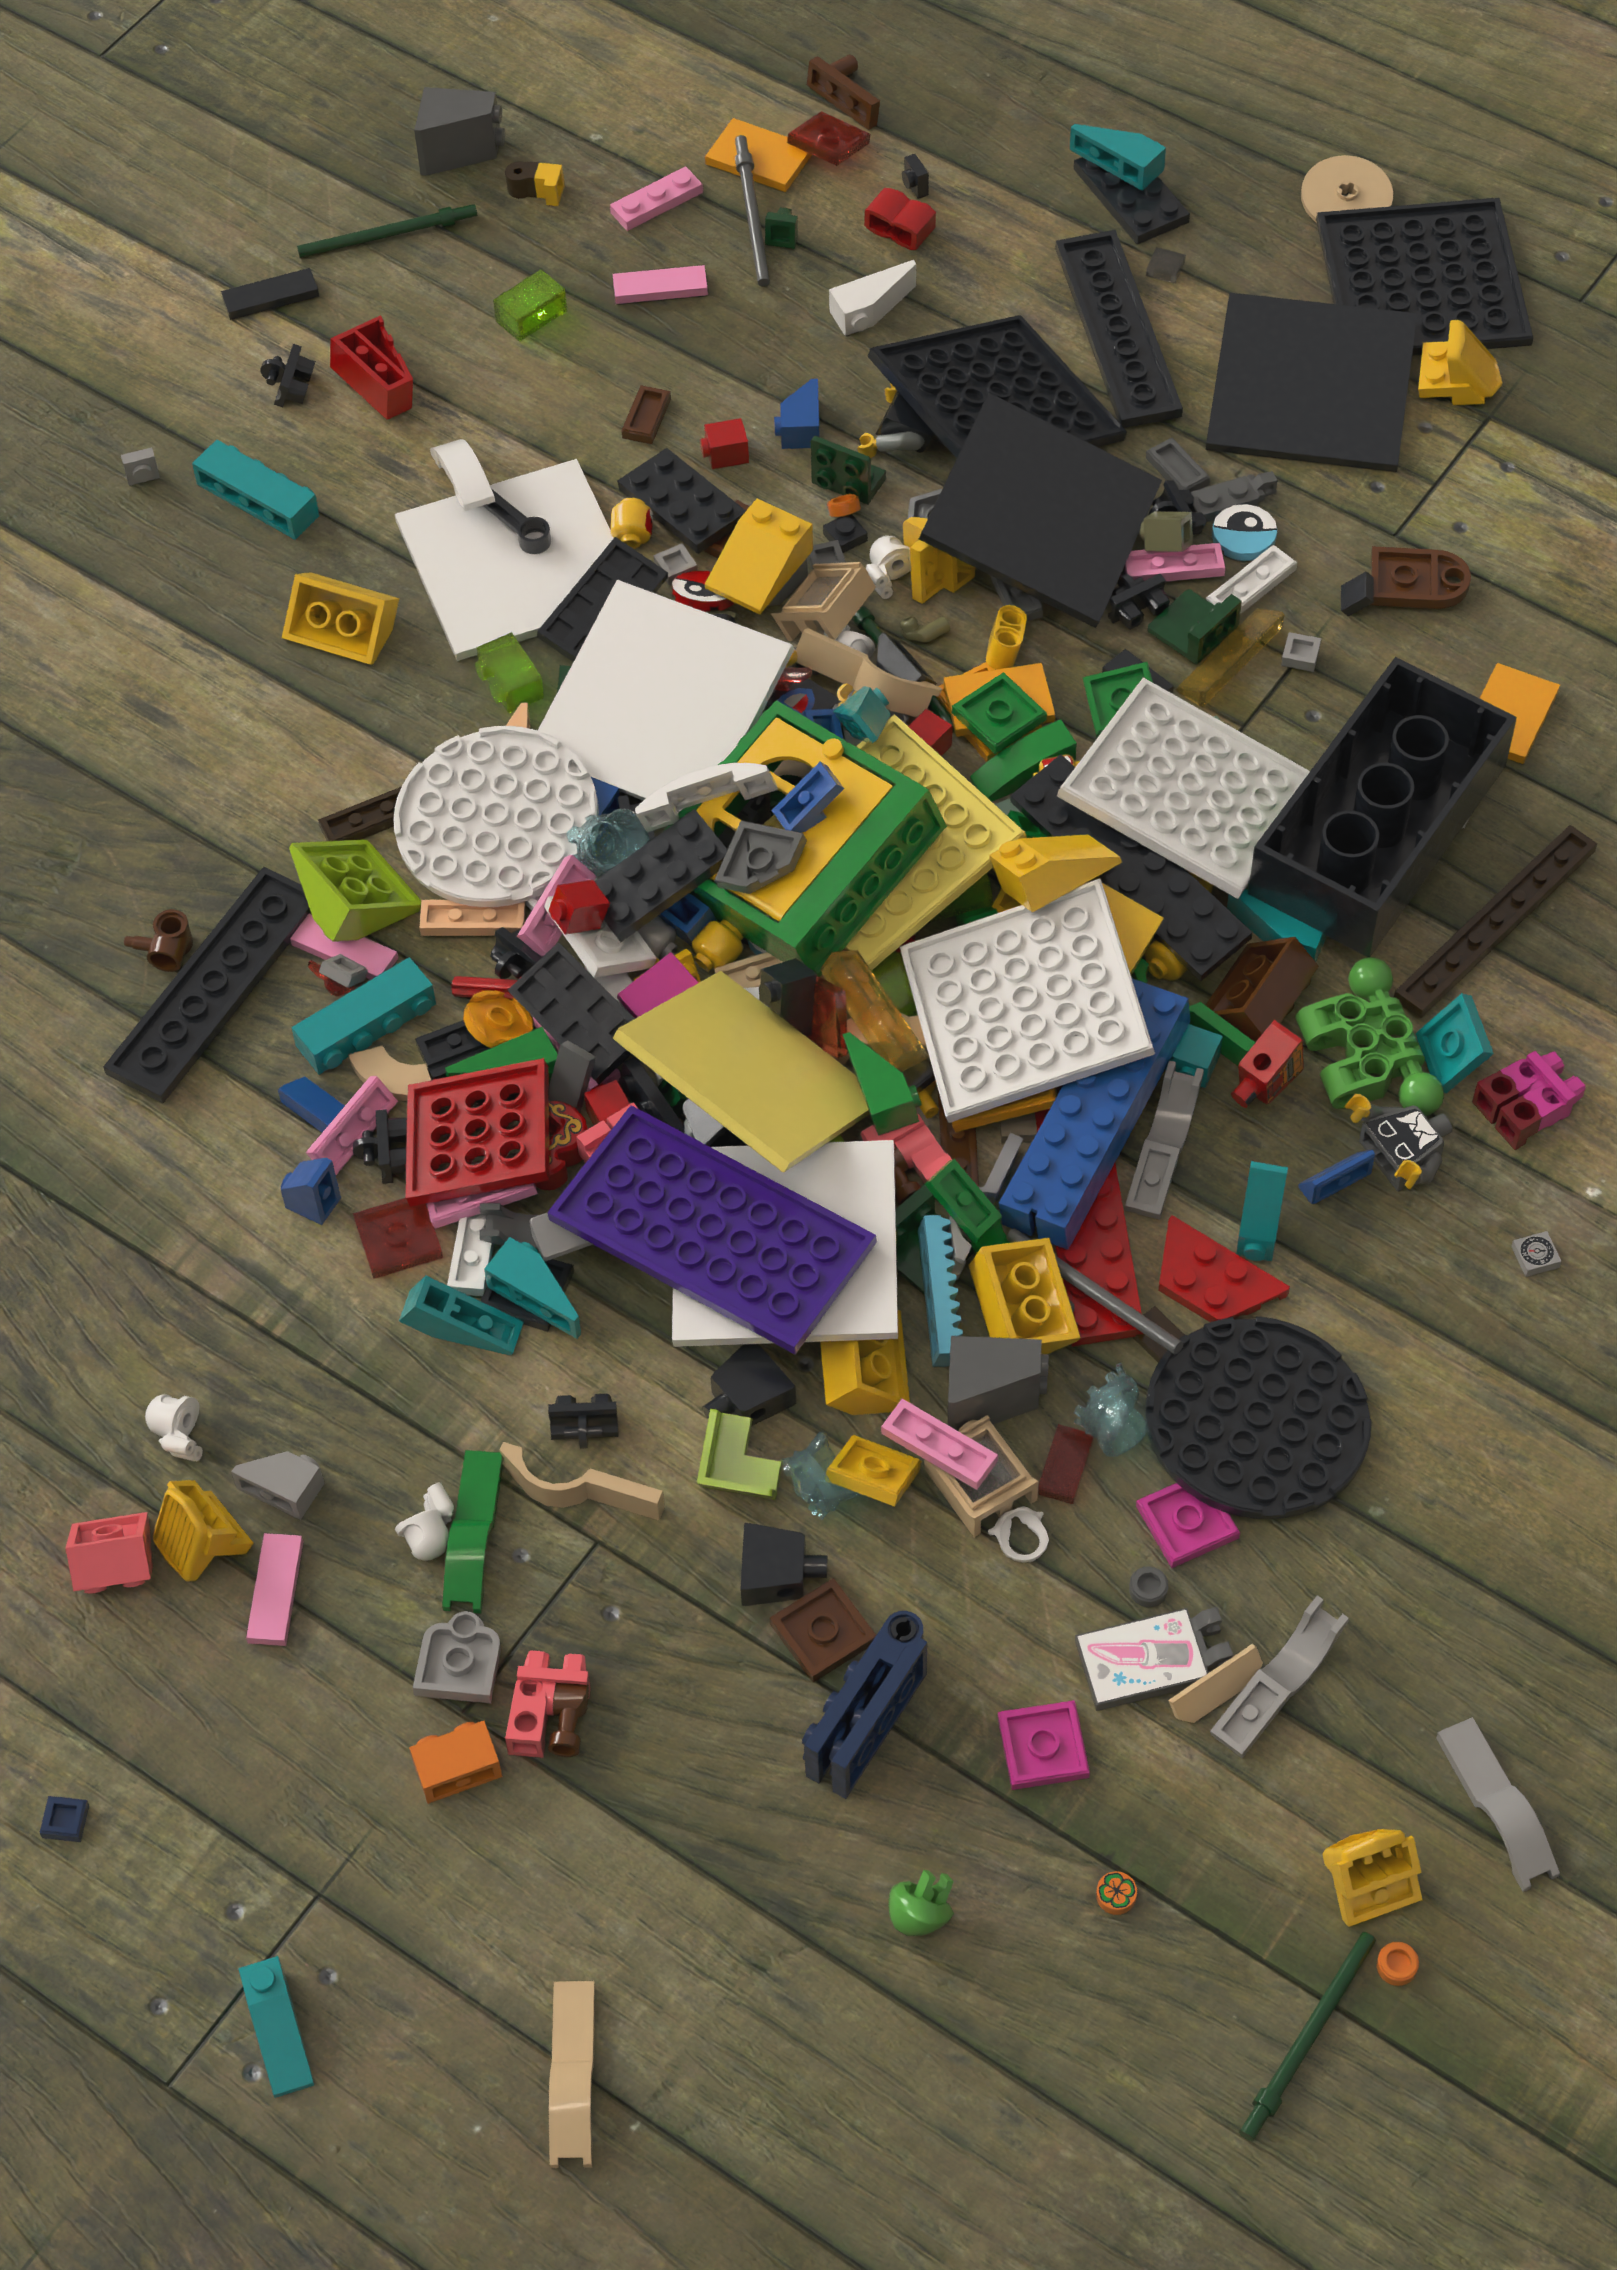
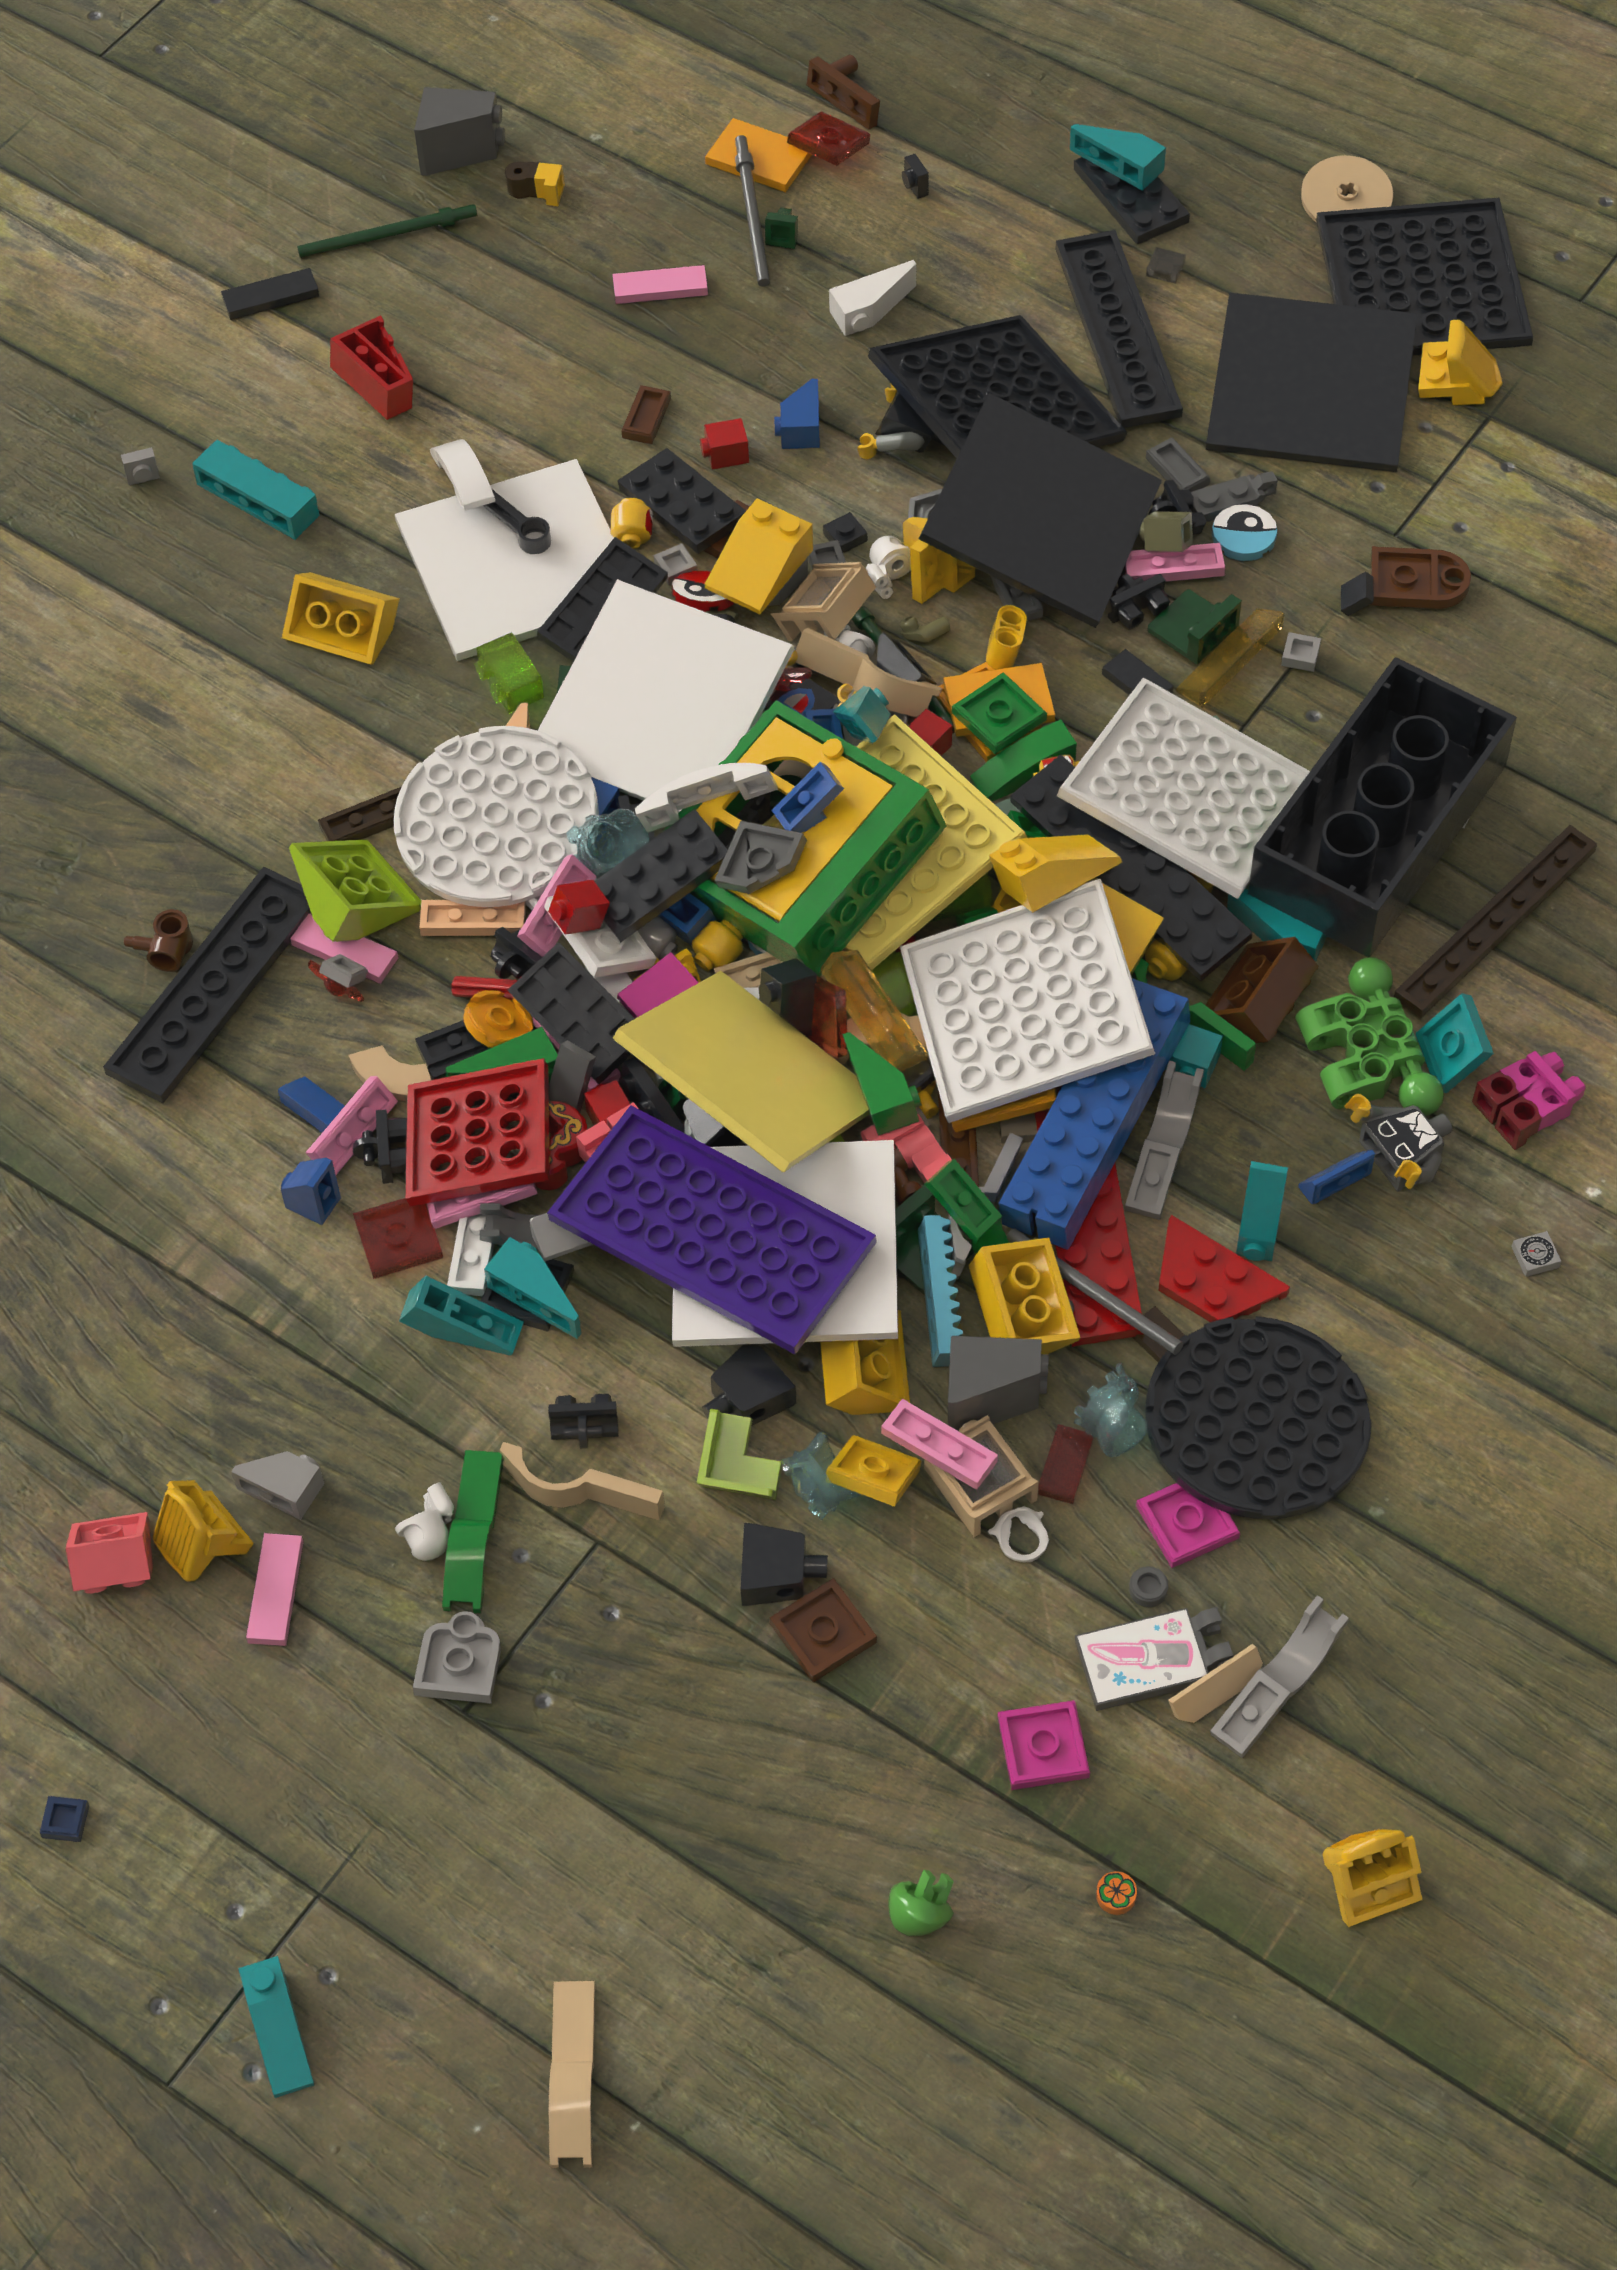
white piece [145,1394,203,1462] -> none
black hips [260,344,316,408] -> none
teal brick [291,957,436,1075] -> none
orange brick [409,1721,503,1804] -> none
clear neon green brick [493,269,567,342] -> none
coral hips [505,1651,591,1758] -> none
bright pink plate [610,166,703,231] -> none
dark blue hinge [802,1611,927,1799] -> none
dark green bracket [810,436,886,505] -> none
orange tile [827,494,861,517] -> none
red brick [864,188,936,250] -> none
green tile [1082,661,1153,738] -> none
white tile [1206,545,1297,614] -> none
red torso [1231,1020,1304,1108] -> none
dark green bar [1239,1932,1376,2141] -> none
orange tile [1377,1942,1419,1986] -> none
light grey piece [1436,1717,1560,1892] -> none
light orange tile [1480,663,1560,764] -> none

